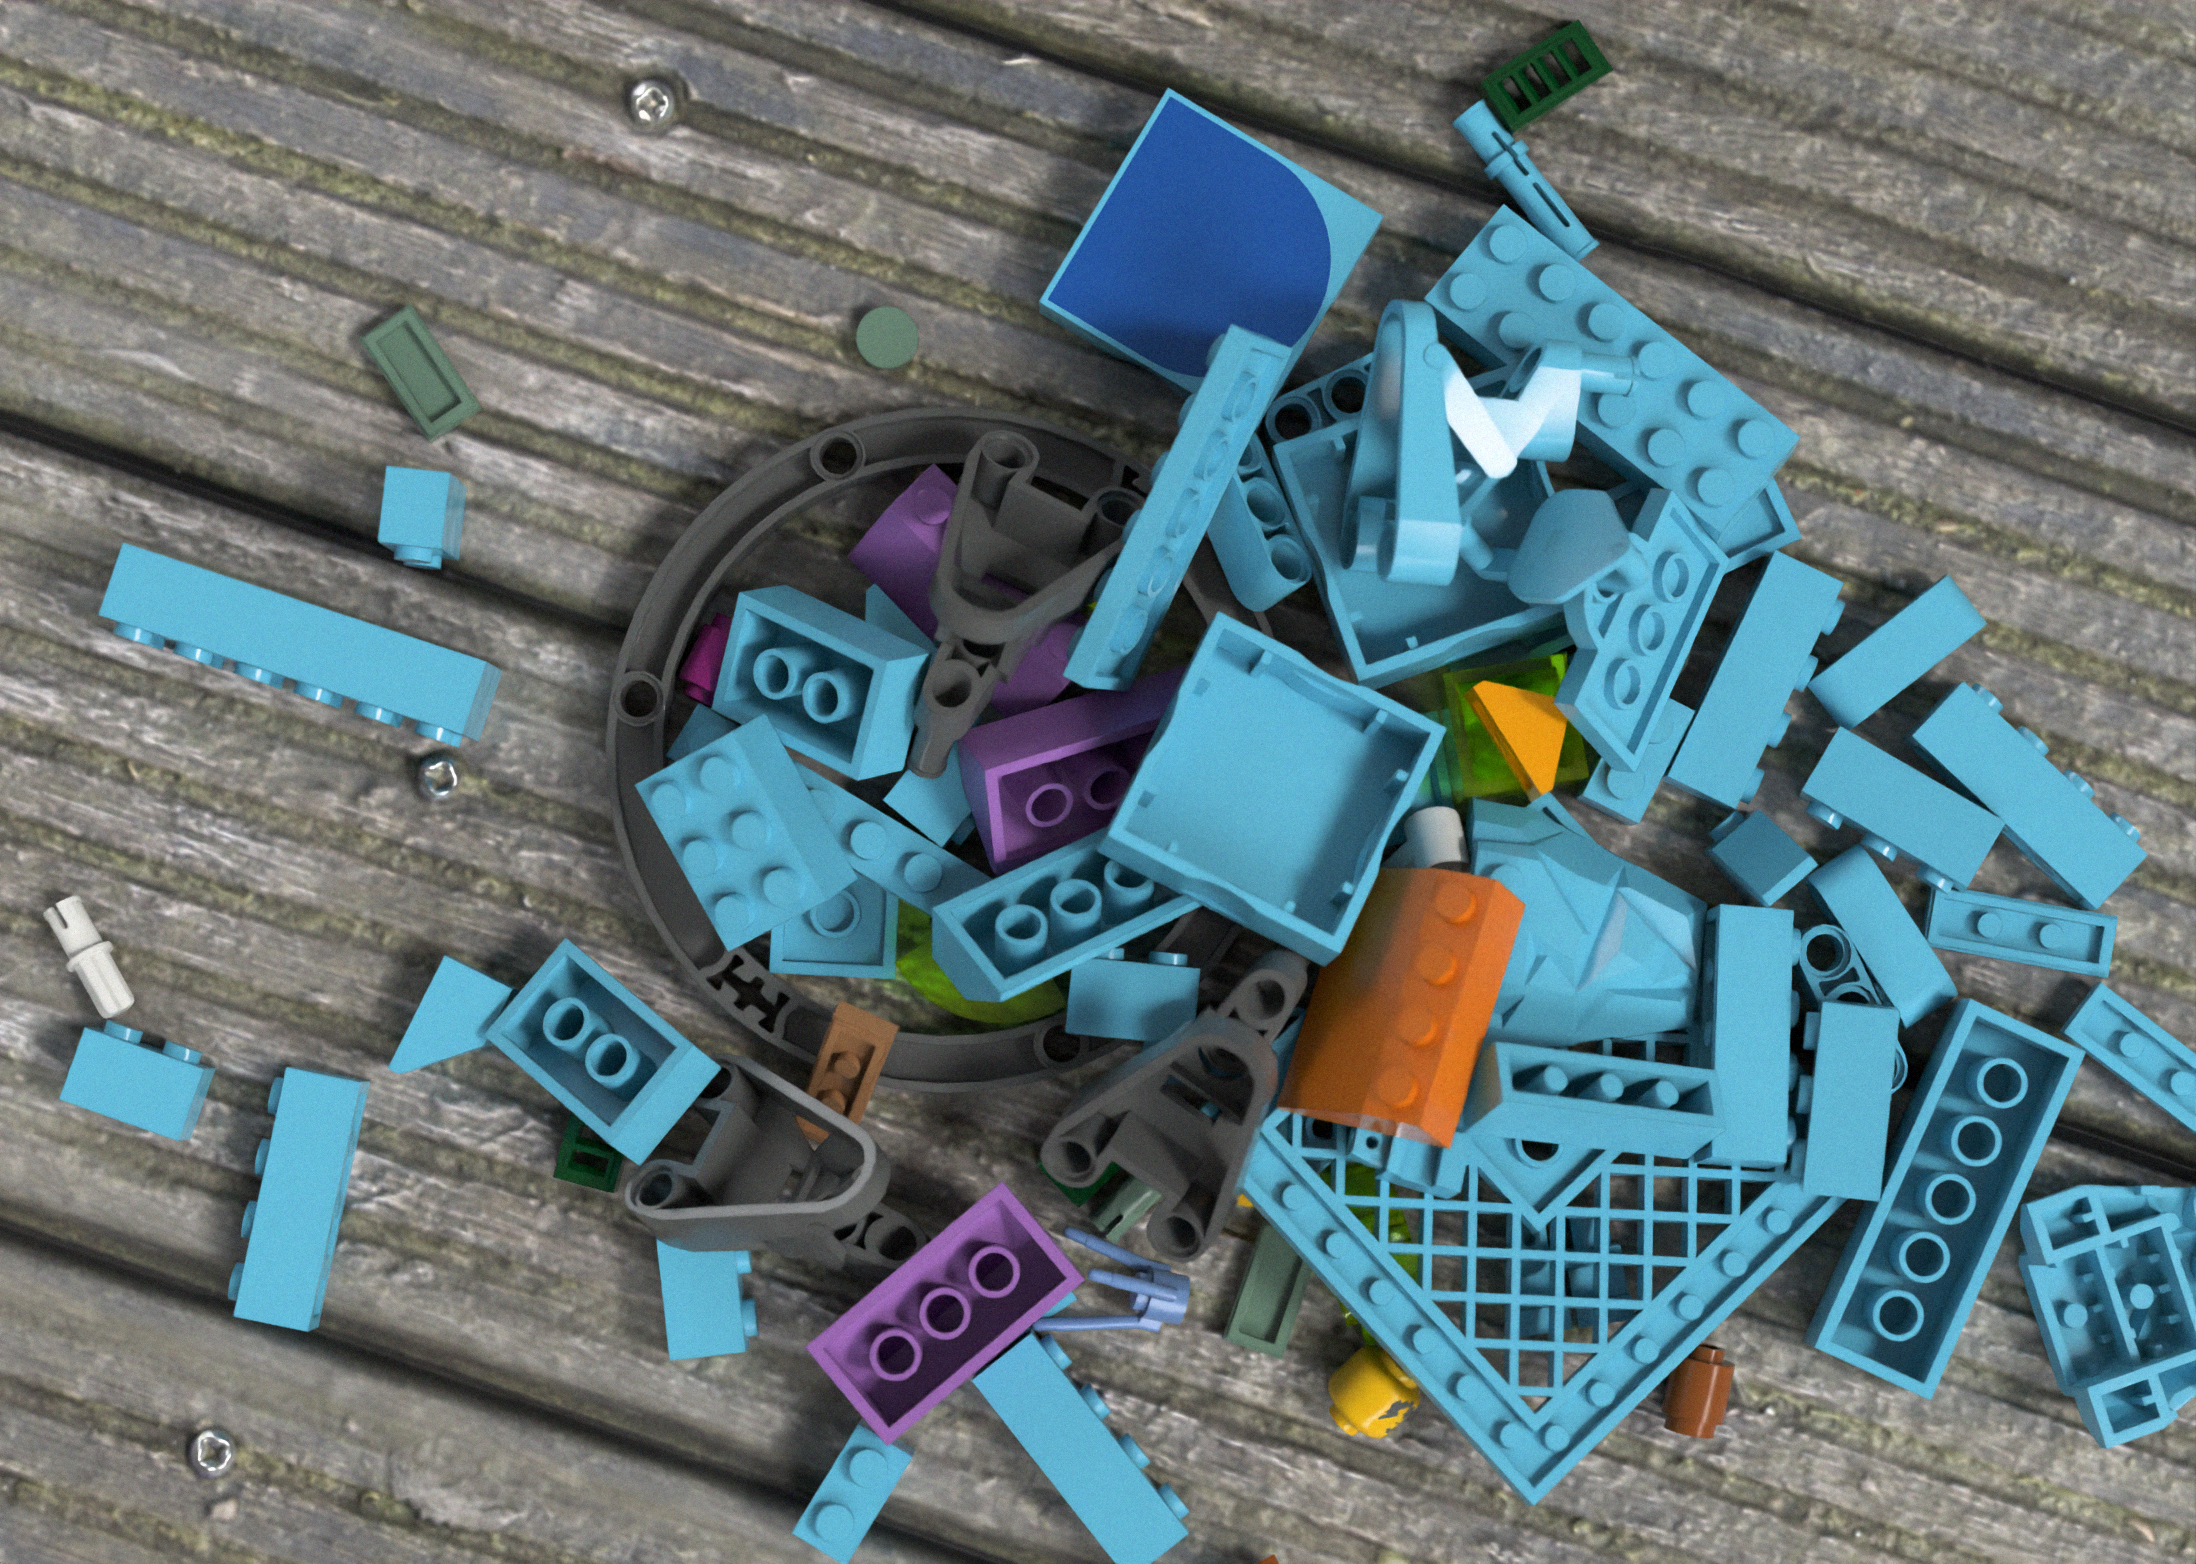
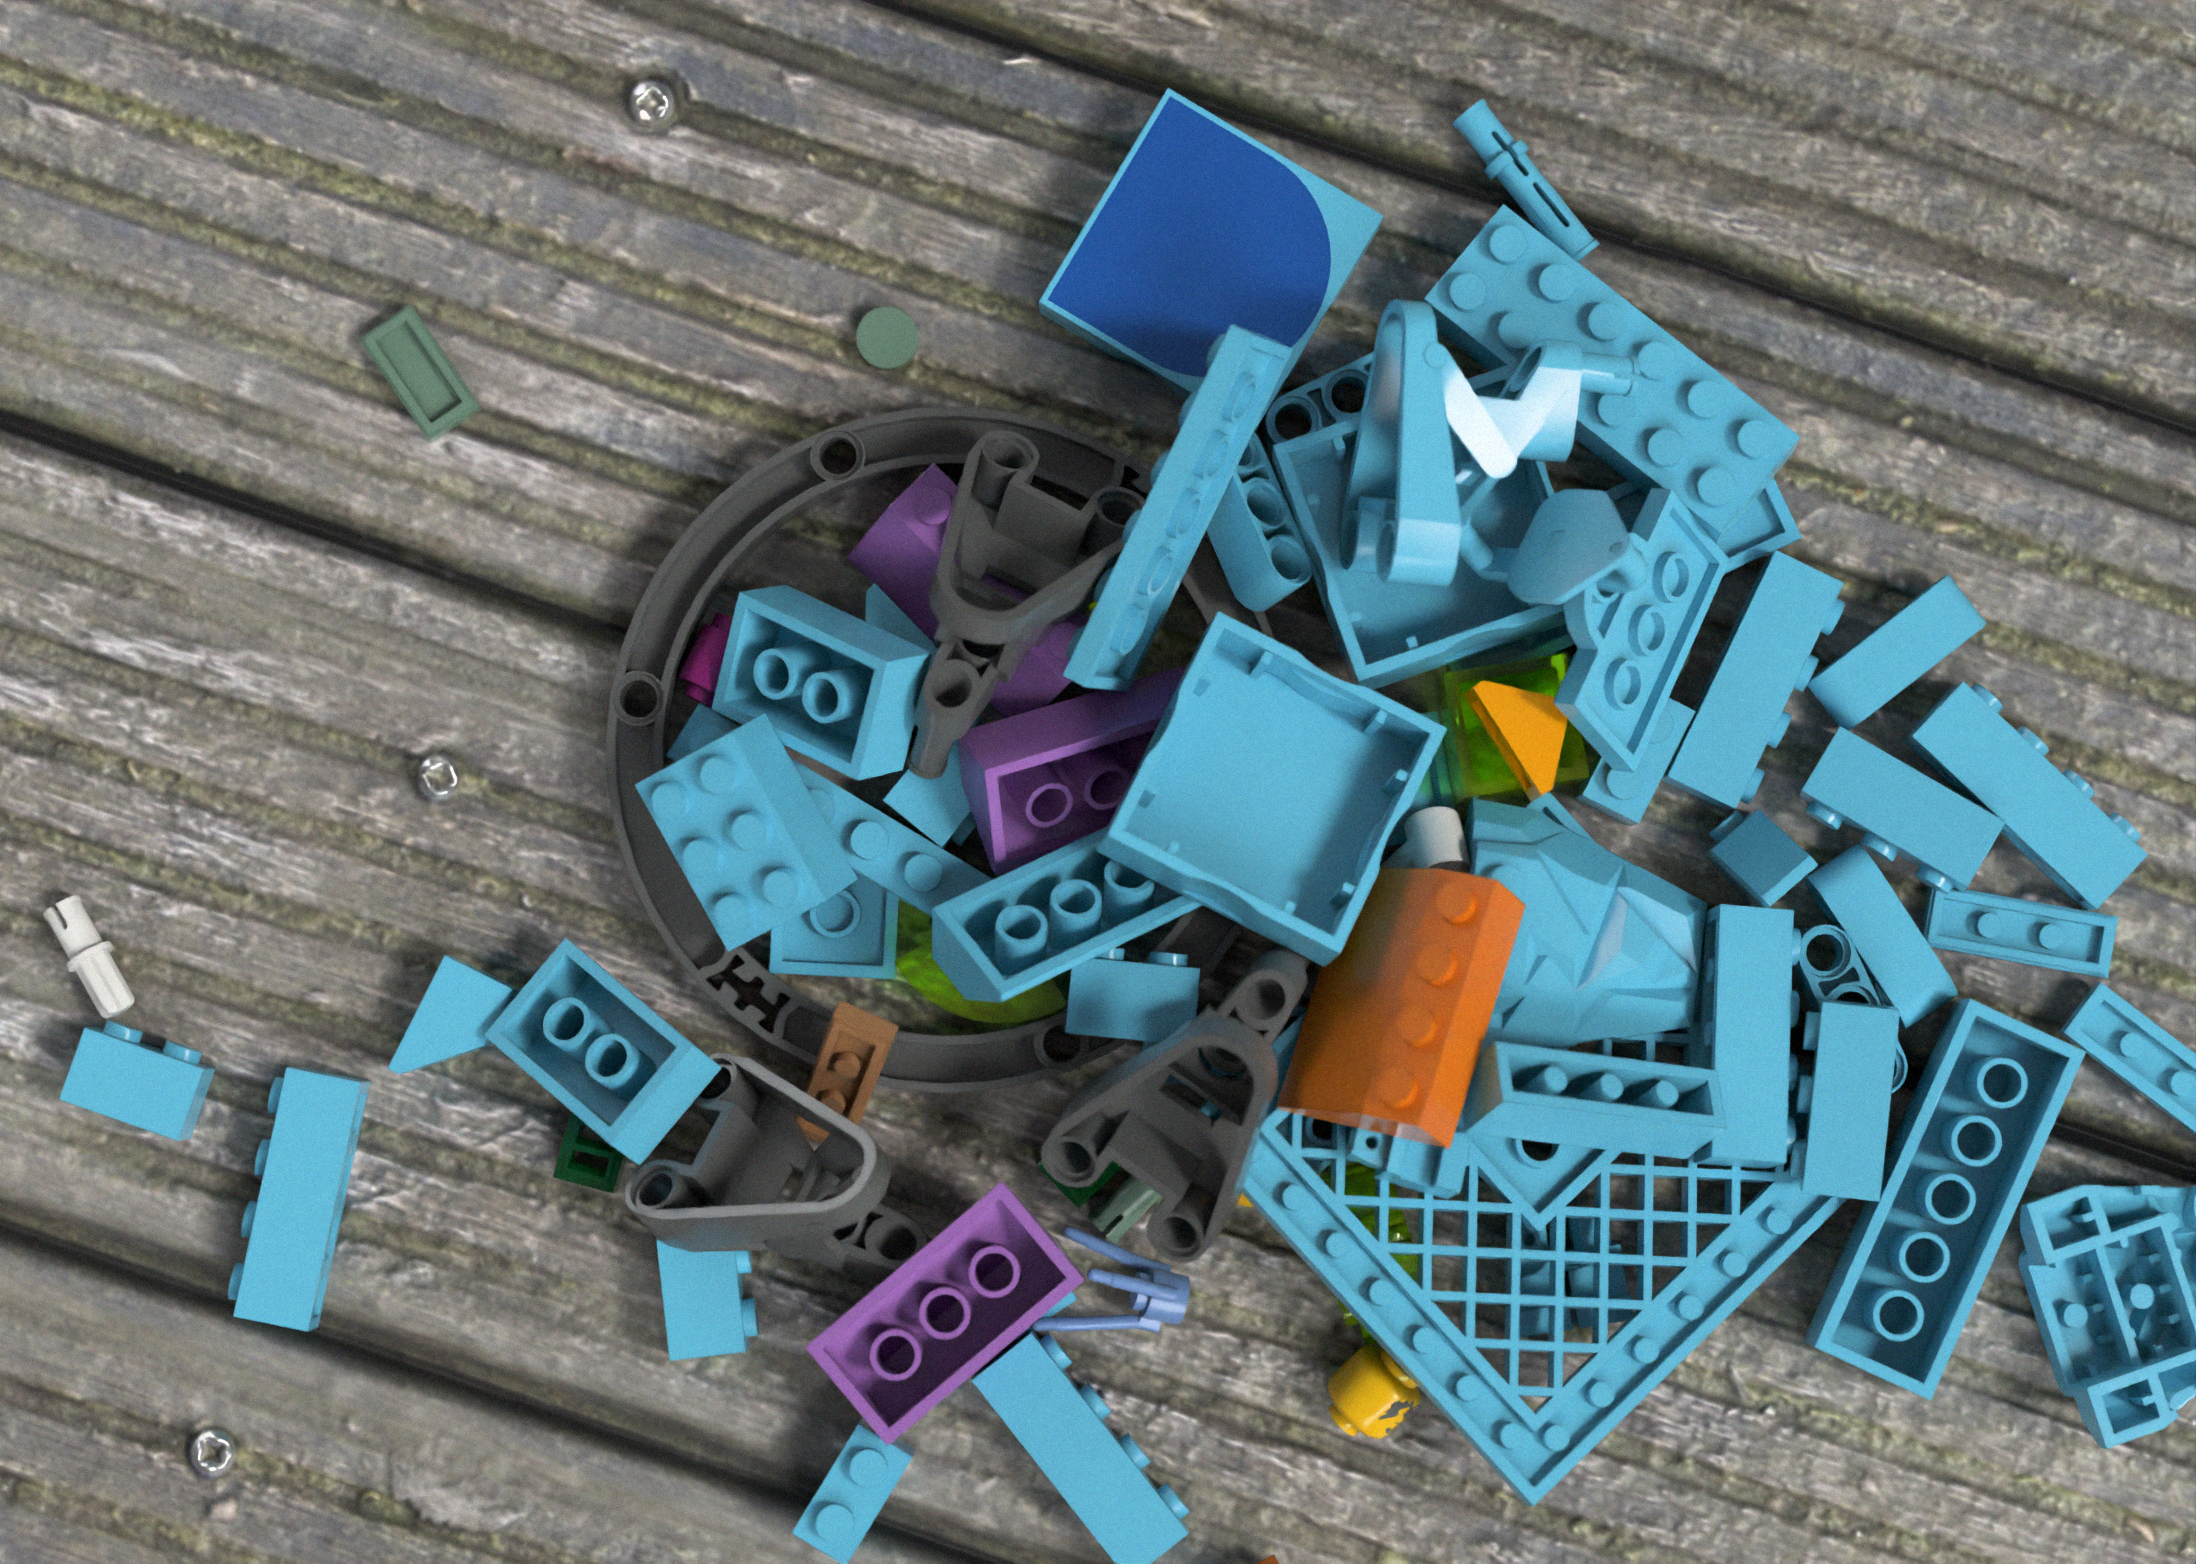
medium azure brick [98,542,503,748] -> none
medium azure brick [378,466,467,569] -> none
sand green tile [1222,1219,1312,1360] -> none
dark green slope [1475,19,1613,138] -> none
dark orange brick [1661,1343,1735,1439] -> none

